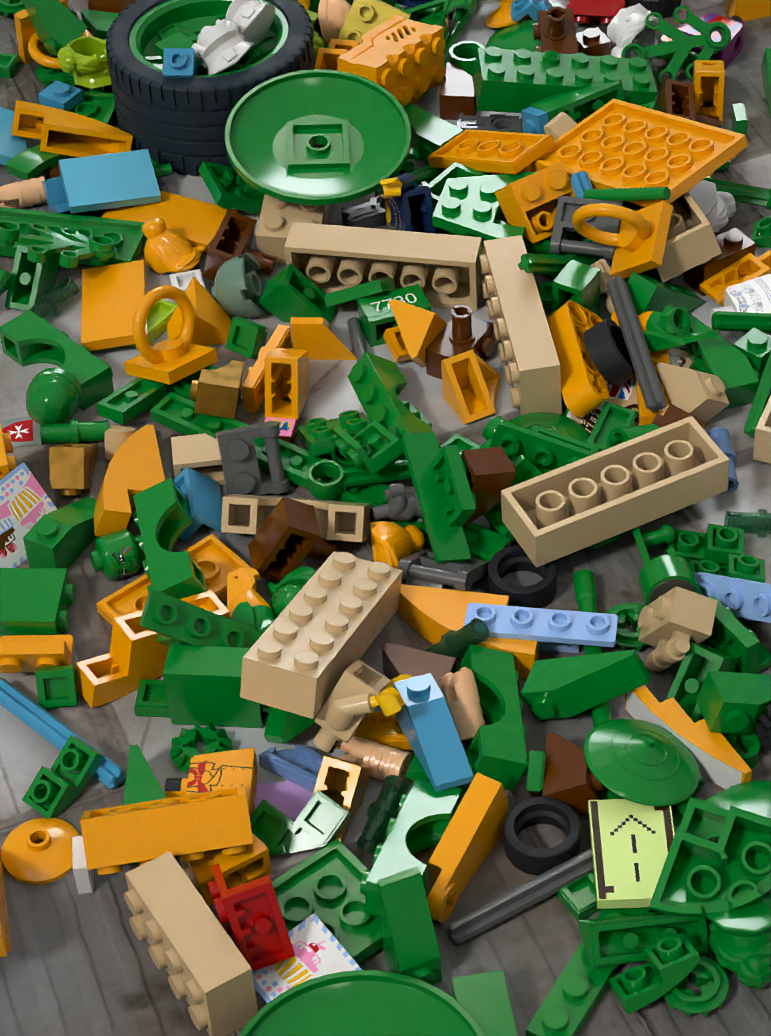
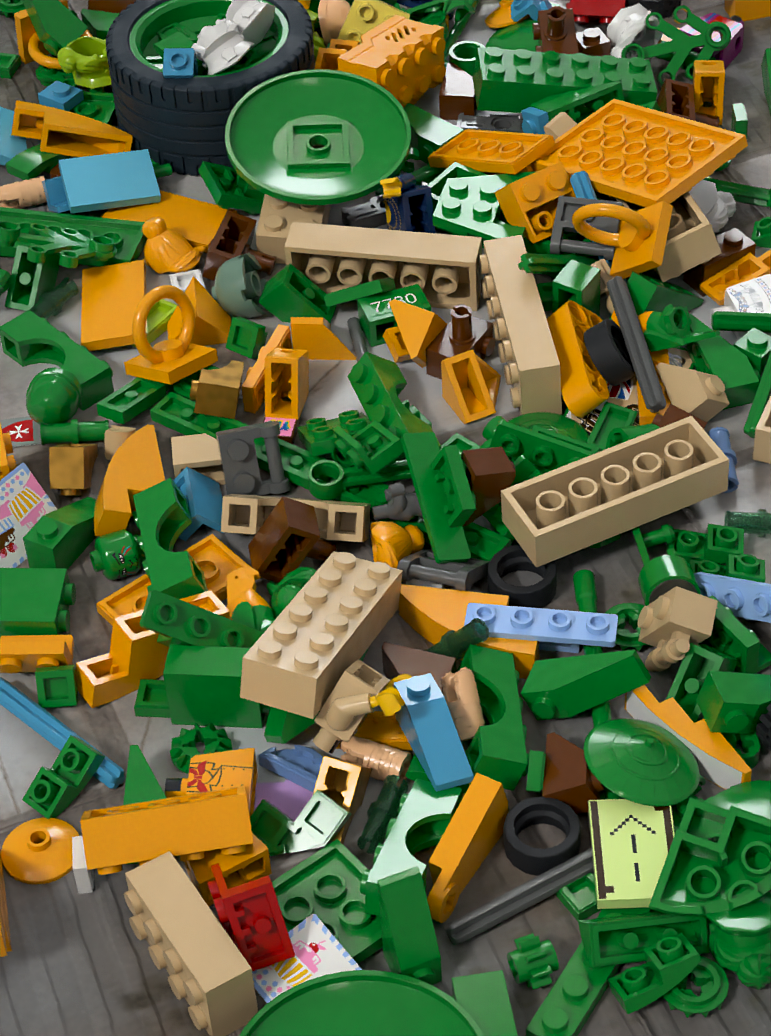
green bar [583,187,671,201] -> none
none -> green gear [507,933,559,990]

